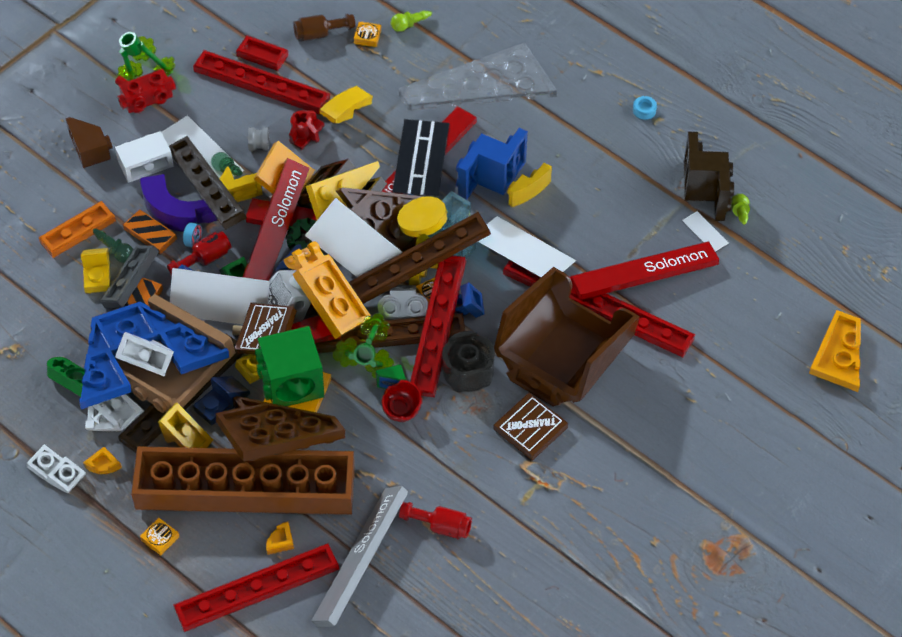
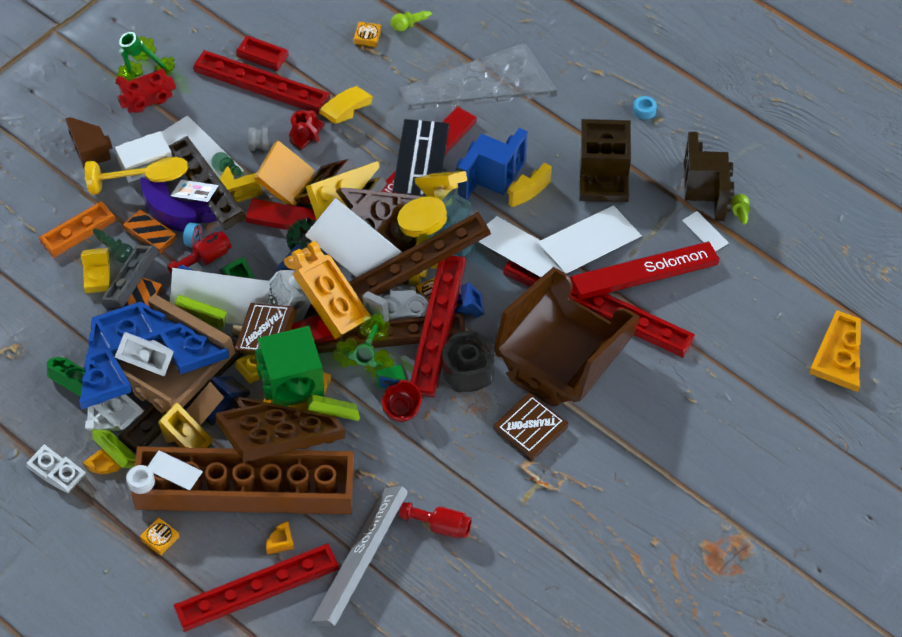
red tile [243,158,310,281] -> none
reddish brown piece [293,14,356,41] -> none
none -> yellow piece [84,157,188,195]
none -> lime tile [92,429,136,468]
none -> white tile [126,465,155,494]
none -> white sticker [148,451,203,490]
none -> white sticker [171,180,219,202]
none -> lime tile [175,295,227,332]
none -> medium nougat sticker [186,382,224,425]
none -> lime tile [306,394,360,421]
none -> light grey tile [362,292,389,325]
none -> yellow slope [414,171,467,204]
none -> white sticker [538,205,642,274]
none -> dark brown bracket [579,119,631,202]

